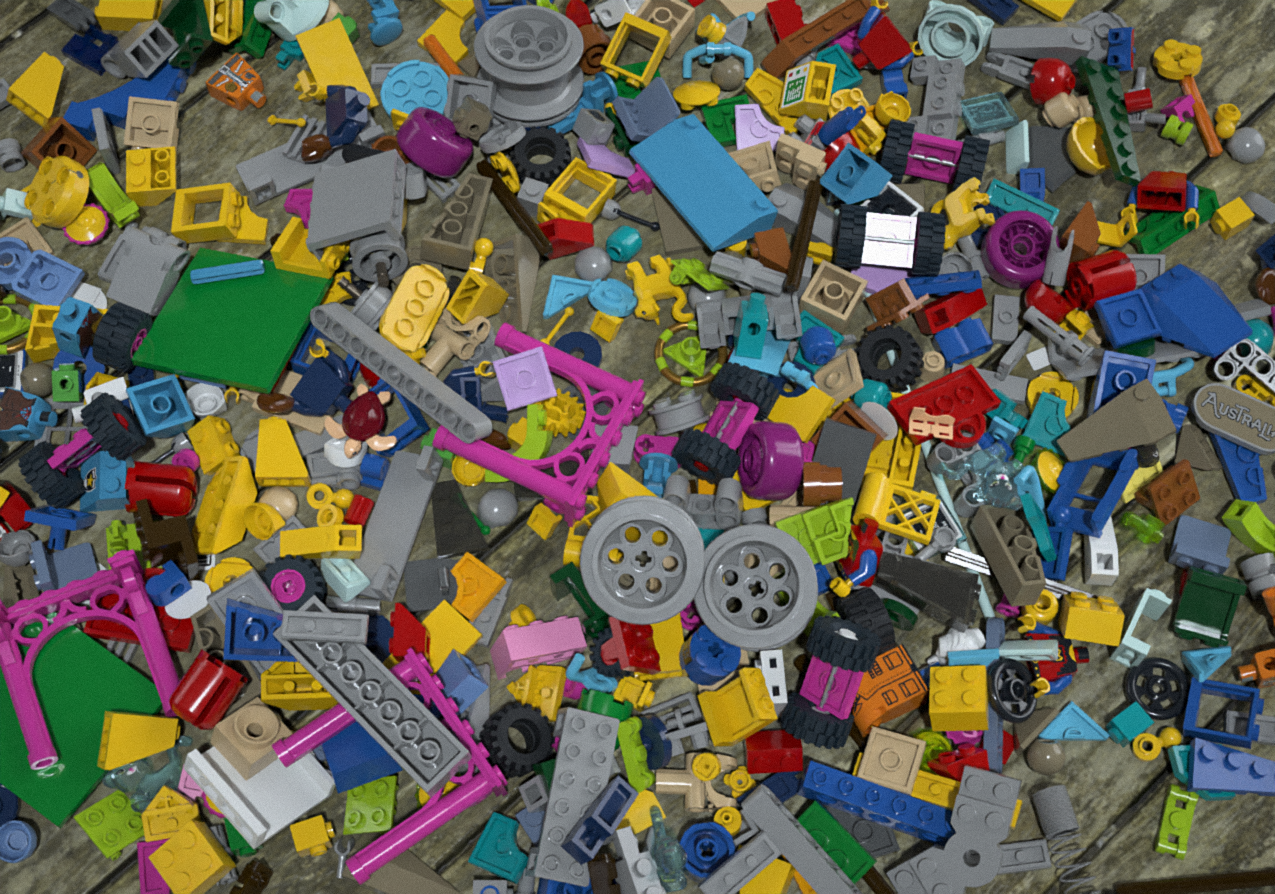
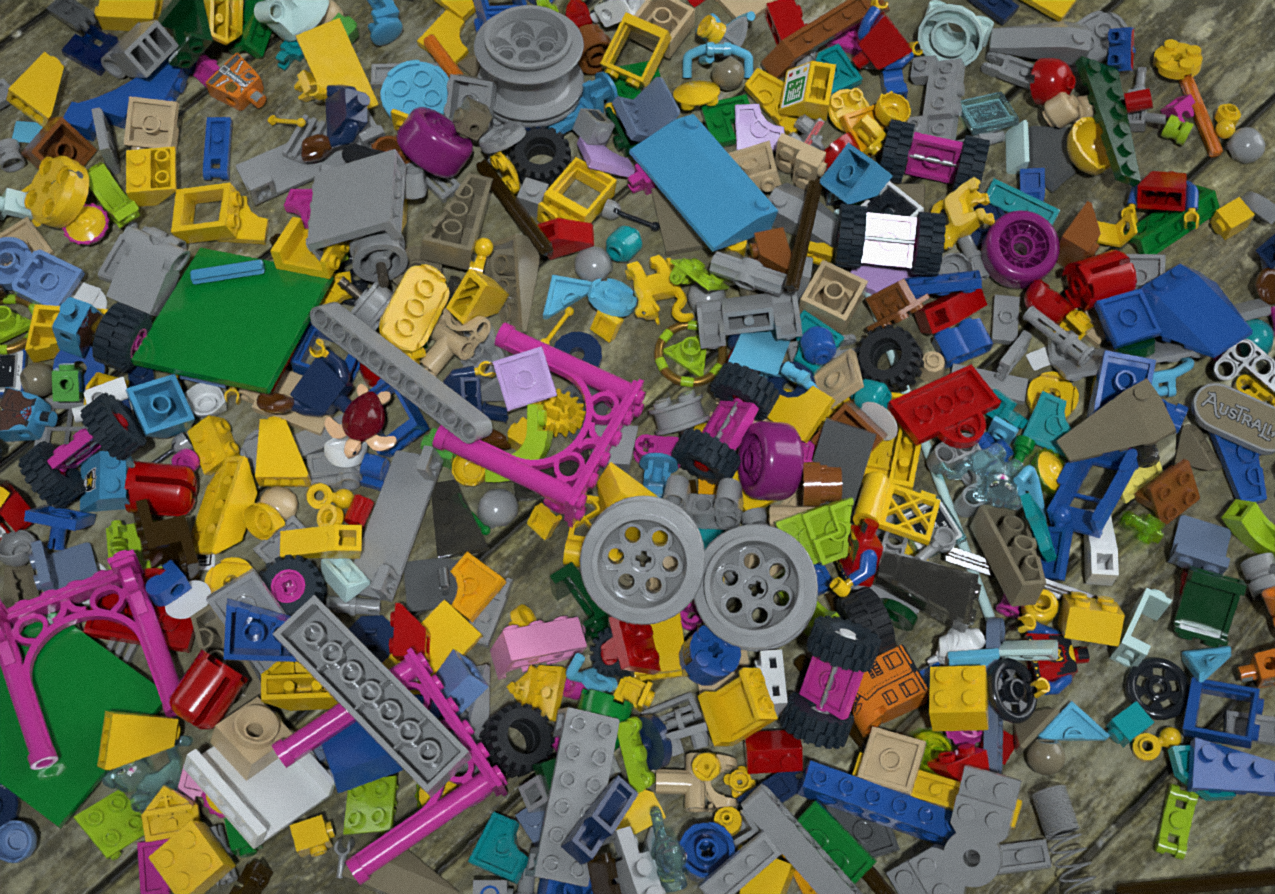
light grey tile [280,610,369,644] -> none
teal torso [733,293,769,359] -> none
blue piece [818,105,866,145] -> none
light nougat piece [909,407,955,440] -> none
light grey piece [1042,226,1074,286] -> none
none -> medium azure sticker [12,121,43,143]
none -> dark pink tile [193,54,220,88]
none -> blue plate [203,117,233,180]

